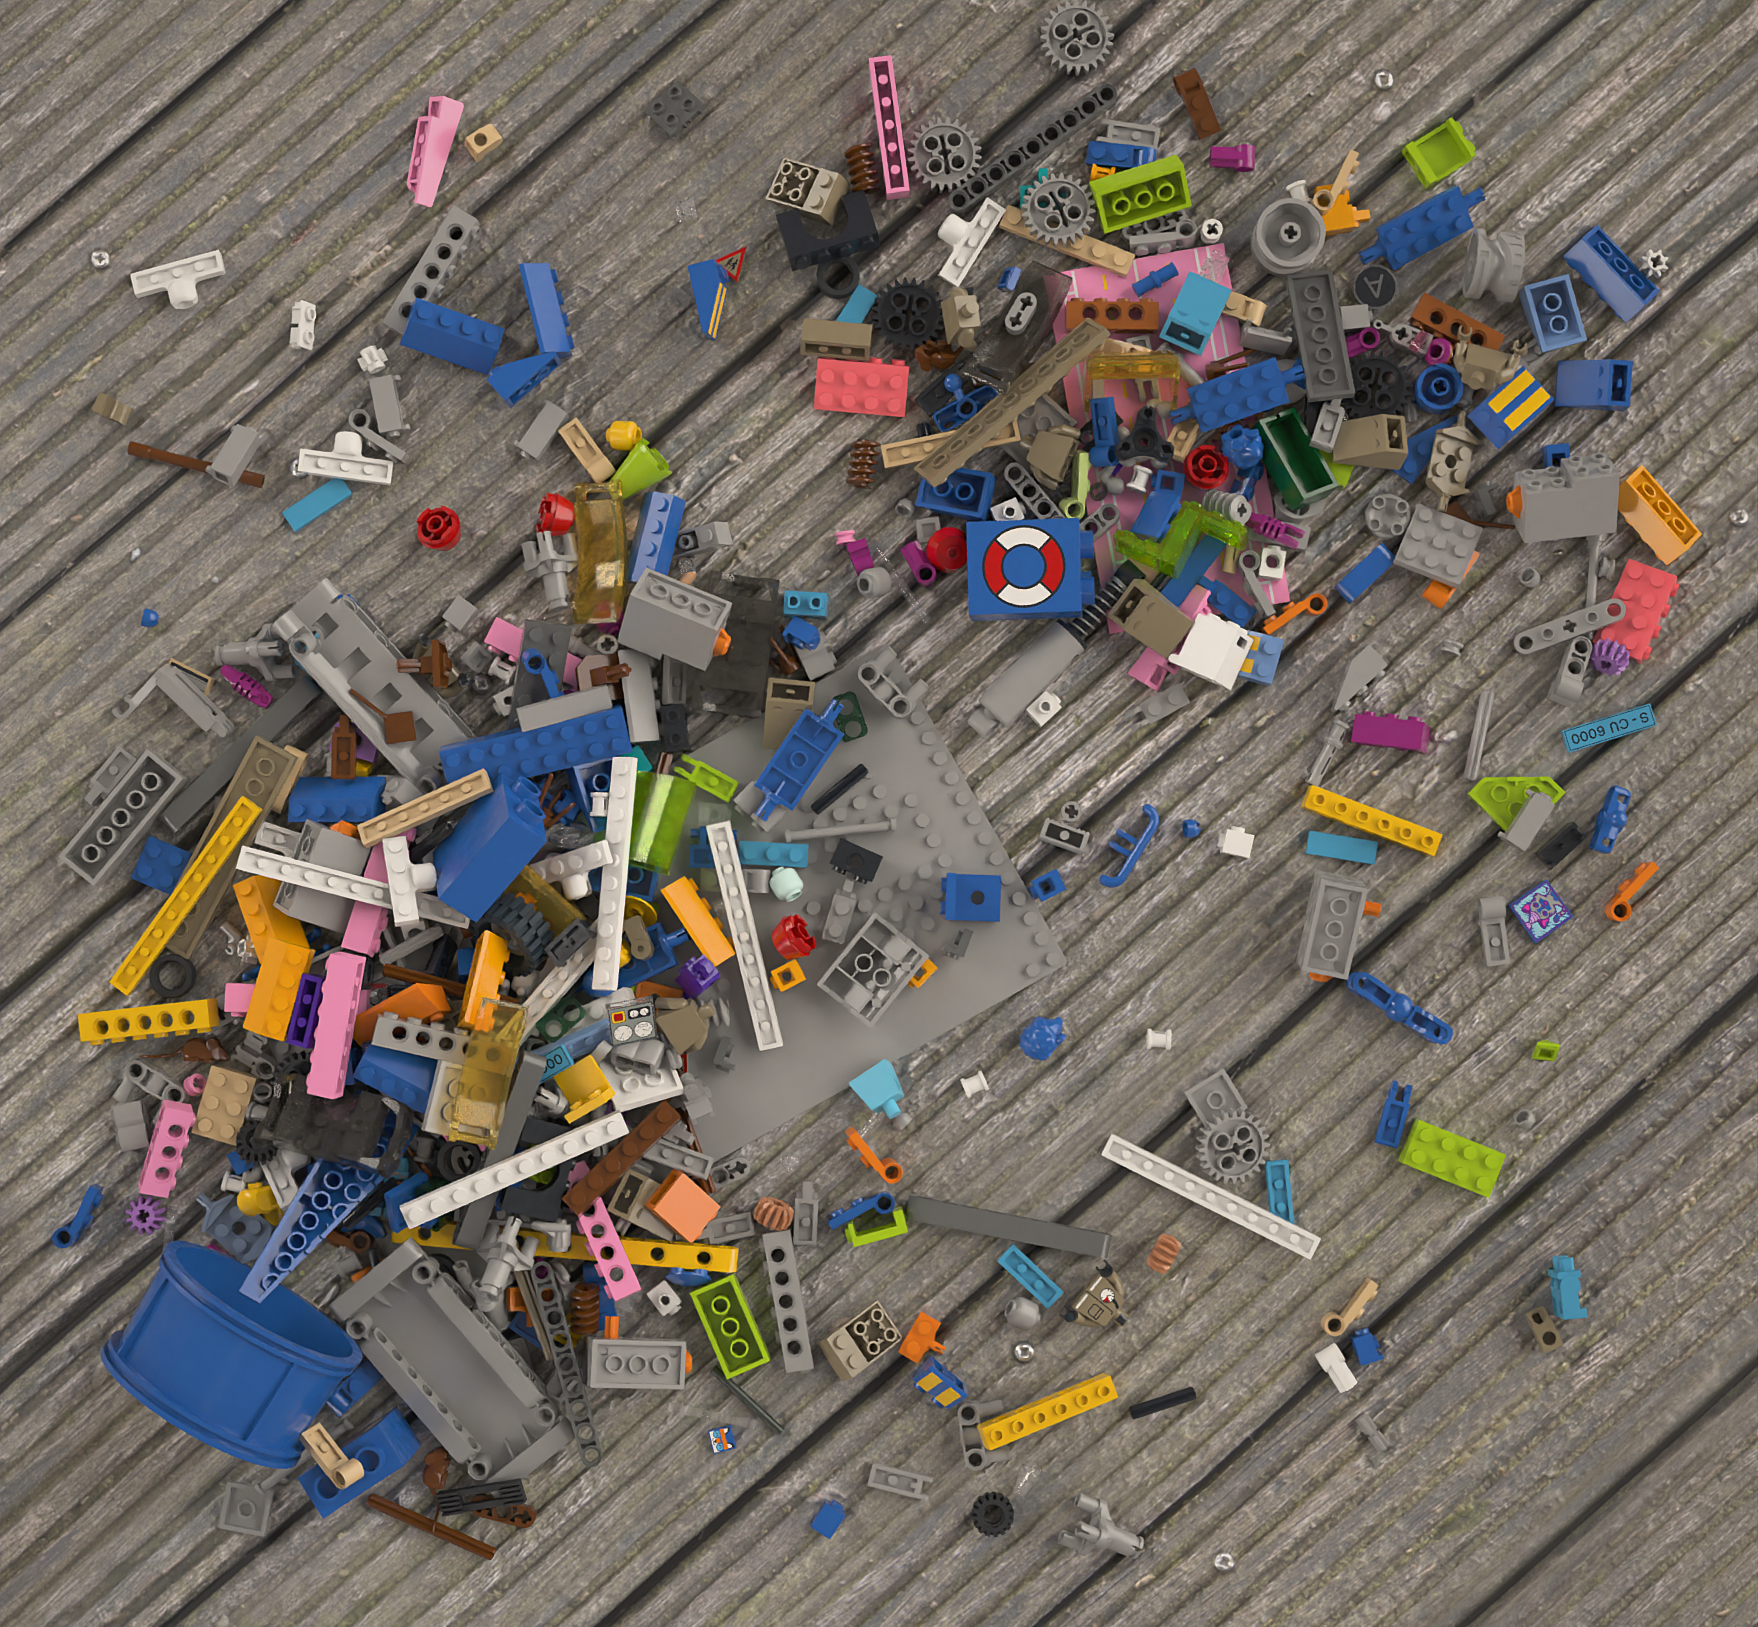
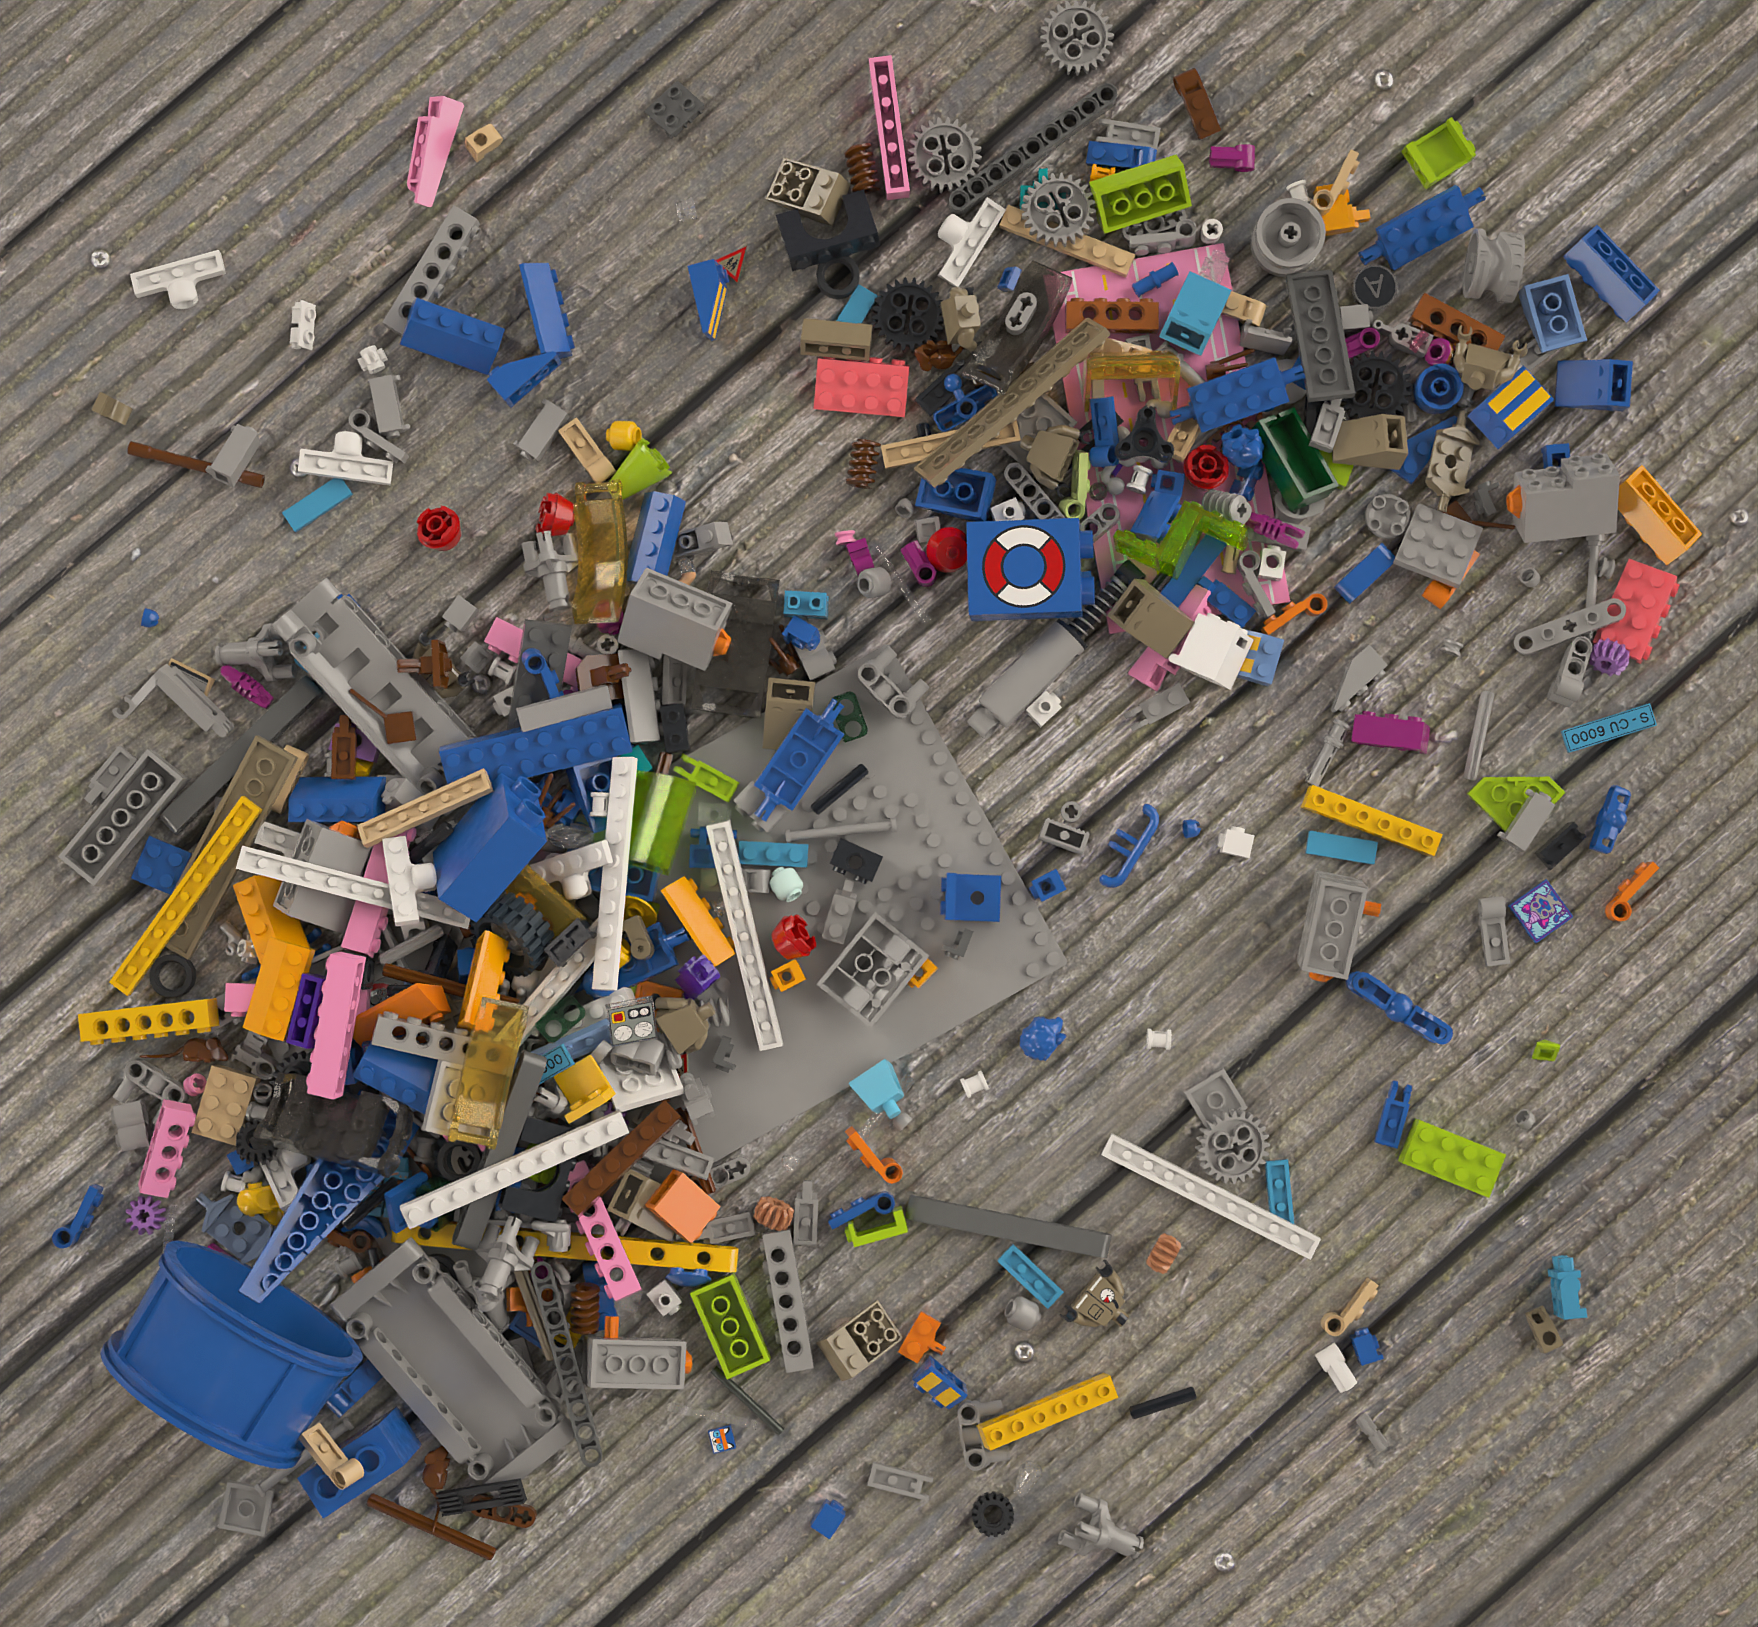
white gear [1639,249,1669,278] -> none

